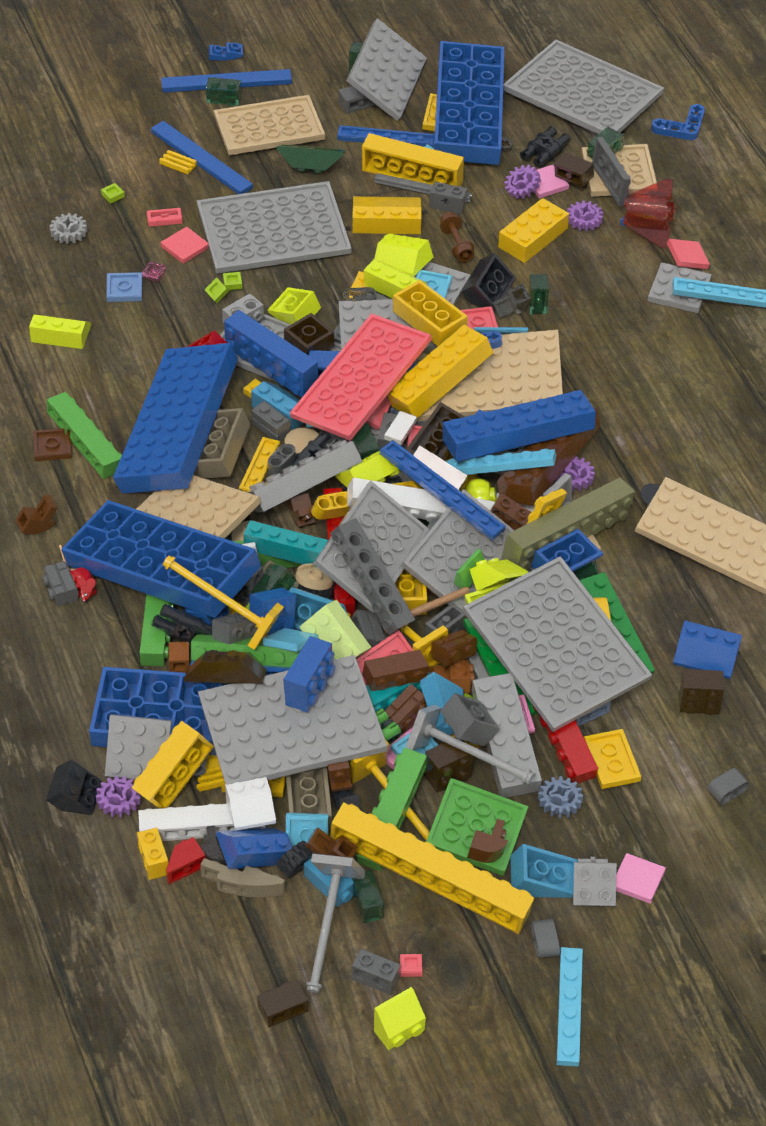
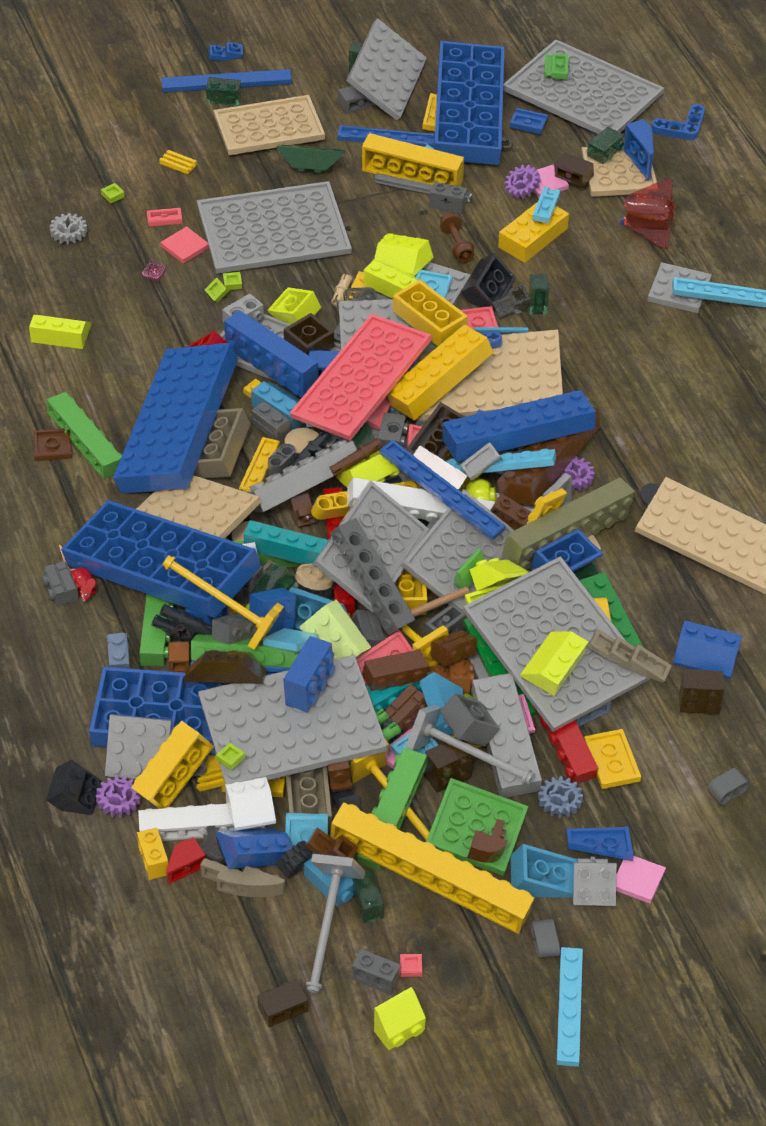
reddish brown brick [15,494,58,535] -> none
medium blue tile [106,273,142,302] -> none
blue tile [151,121,253,194] -> none
yellow slope [353,196,421,234] -> none
white tile [384,411,417,445] -> none
black pin [520,126,571,168] -> none
medium lavender gear [567,201,603,231] -> none
dark grey plate [592,137,631,206] -> none
coral tile [667,239,710,269] -> none
none -> sand blue brick [107,633,130,669]
none -> lime plate [216,742,246,770]
none -> reddish brown pin [329,438,383,477]
none -> tan pin [331,274,352,307]
none -> light grey tile [460,442,502,481]
none -> blue plate [509,108,548,134]
none -> neon yellow slope [520,631,588,697]
none -> medium azure plate [532,186,561,224]
none -> bright green plate [544,53,568,79]
none -> blue wing [566,827,634,861]
none -> dark tan slope [587,629,672,683]
none -> blue slope [623,119,654,180]

